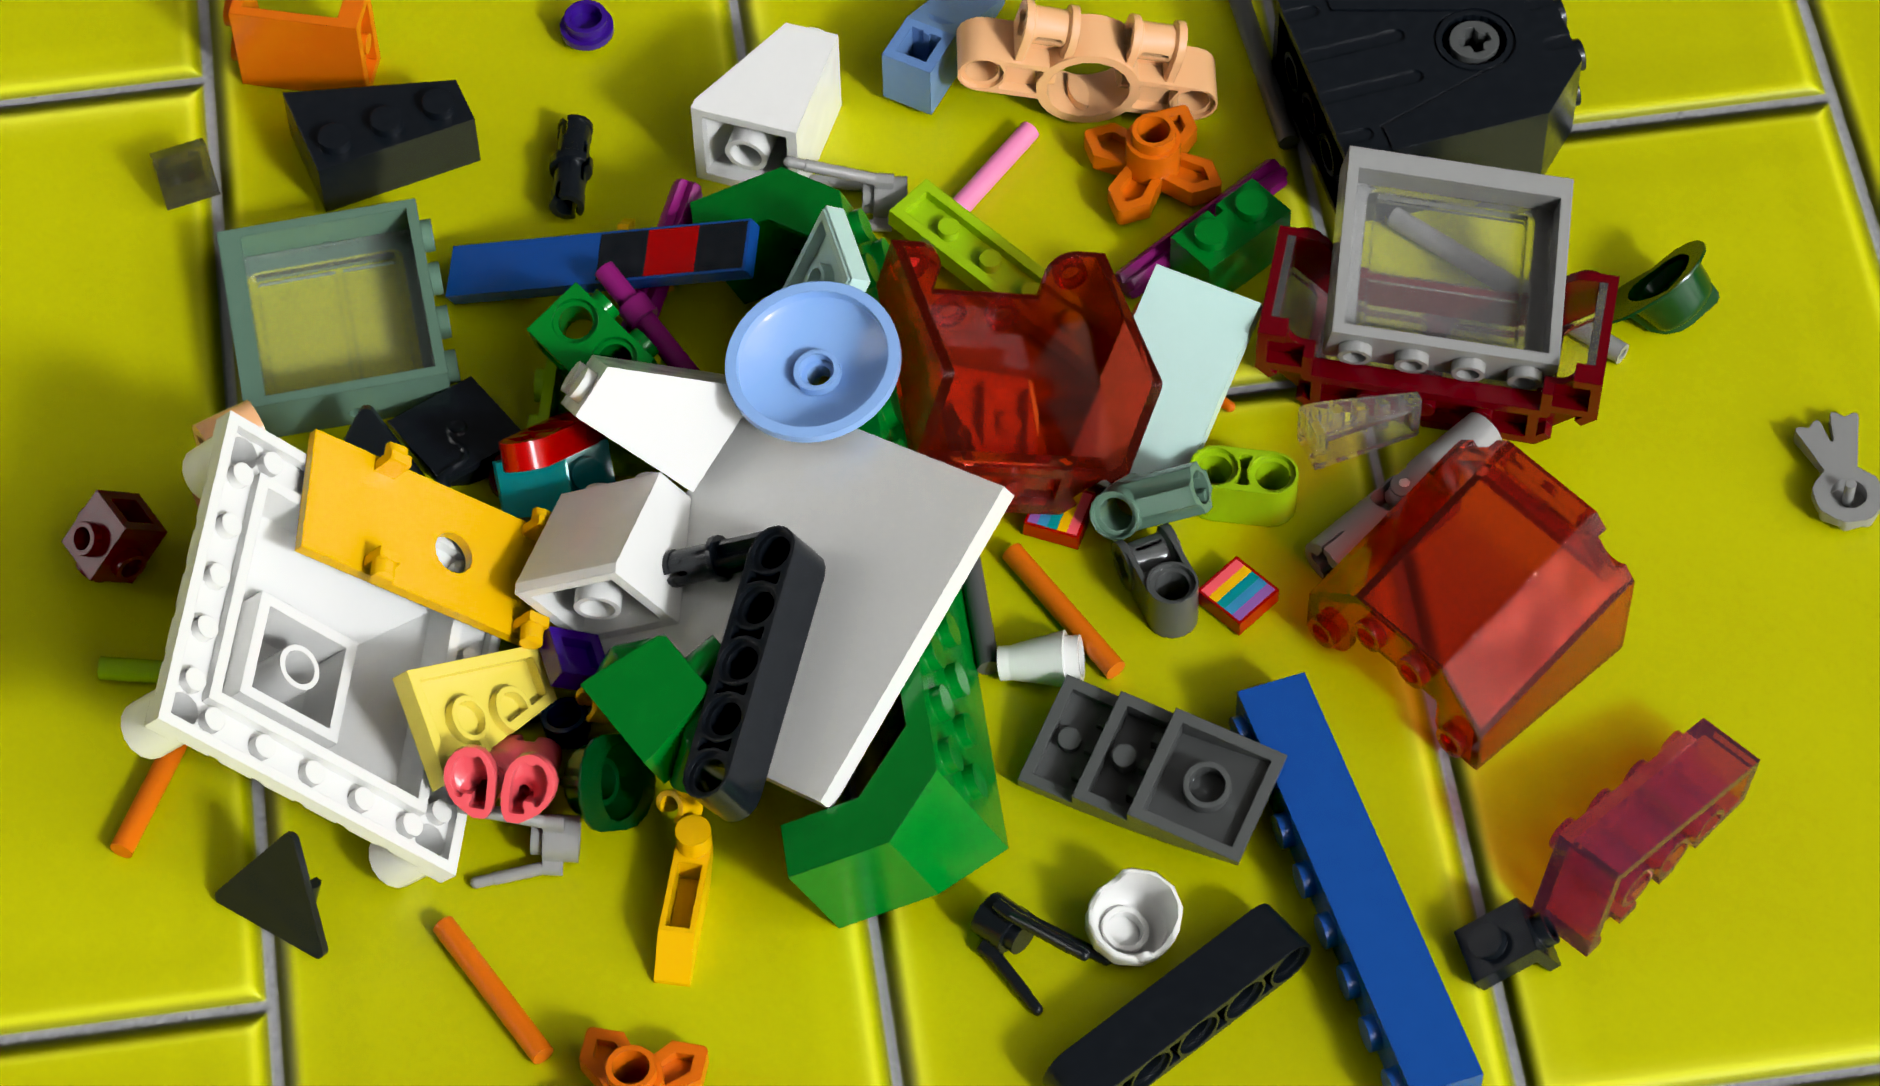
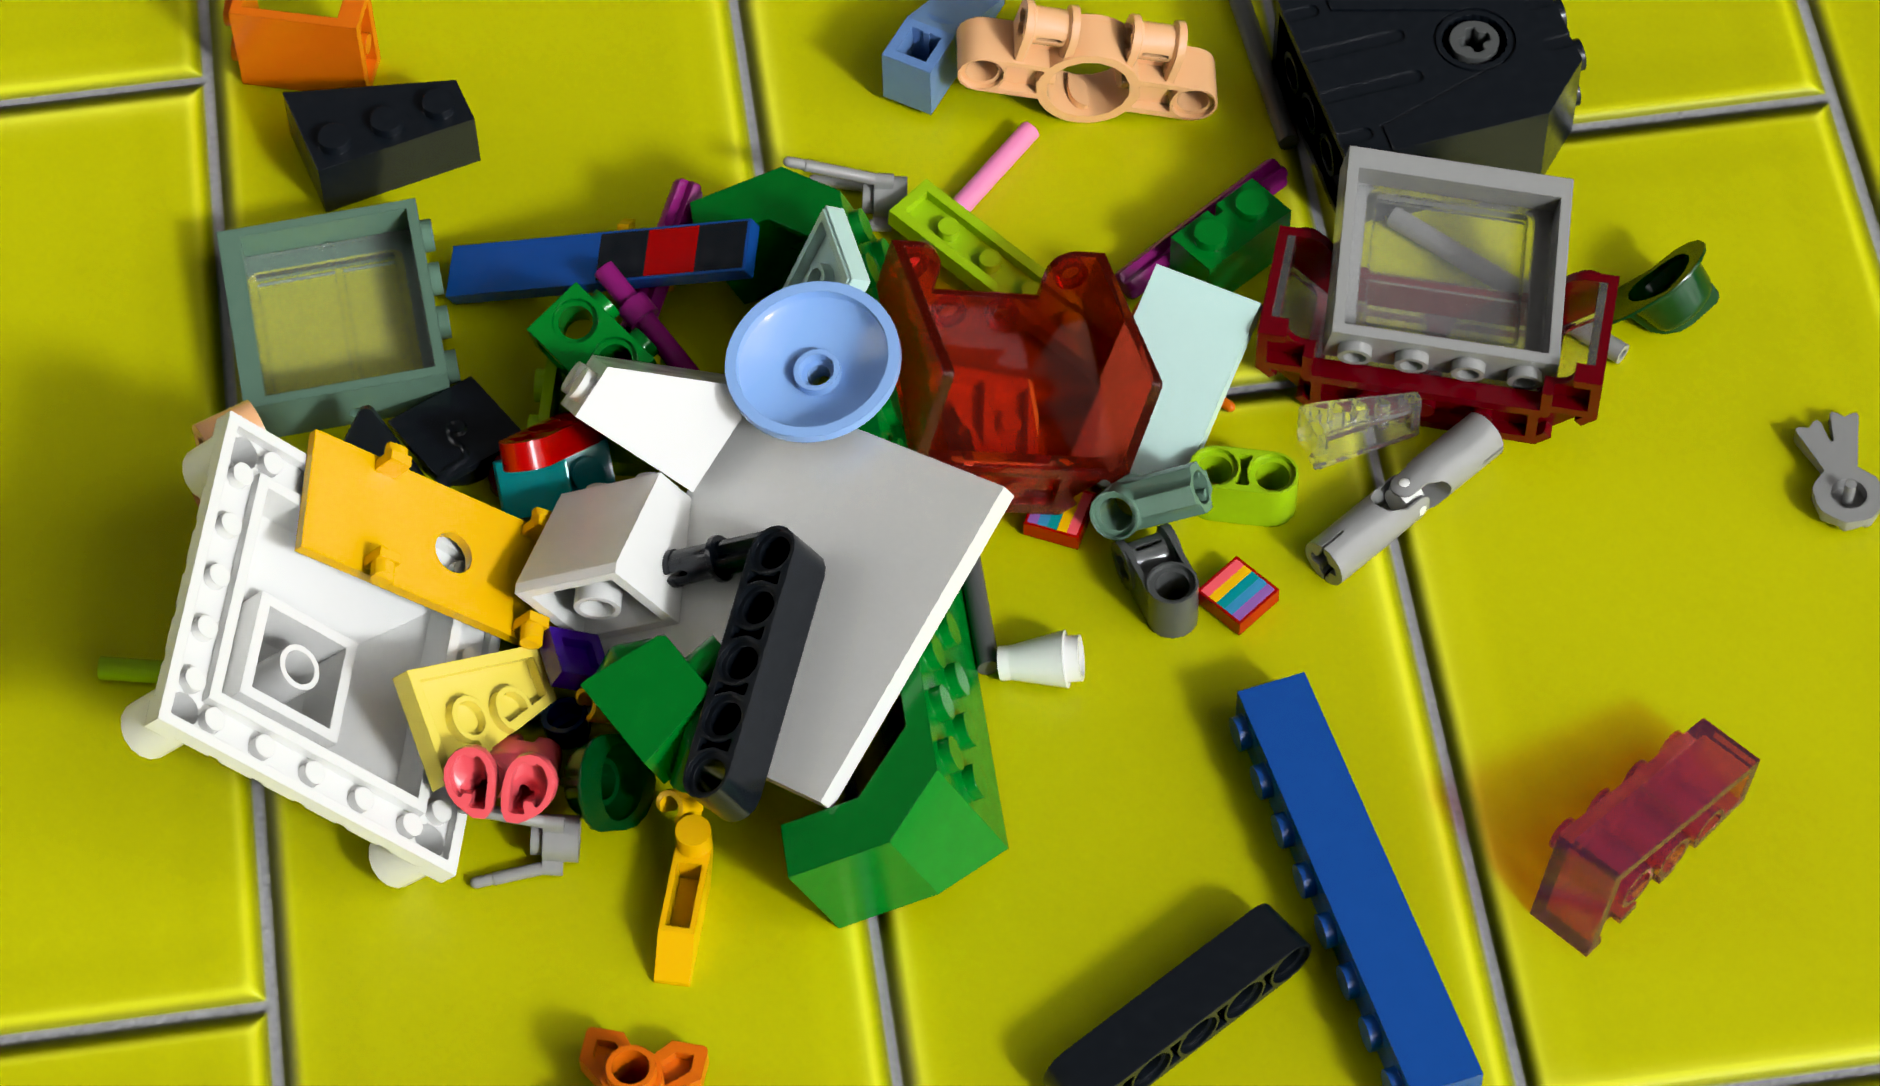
dark red brick [61,490,167,584] -> none
orange bar [110,744,188,858] -> none
clear smoke tile [149,138,220,210] -> none
black piece [215,831,328,959] -> none
orange bar [433,916,554,1064] -> none
black pin [549,114,593,219] -> none
dark purple plate [560,0,614,51] -> none
white slope [691,22,842,186] -> none
black plant [971,892,1112,1016] -> none
orange bar [1002,543,1125,679] -> none
dark grey slope [1018,674,1287,865] -> none
orange plant [1084,105,1222,225] -> none
white hair [1085,868,1183,967] -> none
clear red windscreen [1306,440,1635,771] -> none
black bracket [1454,897,1561,990] -> none

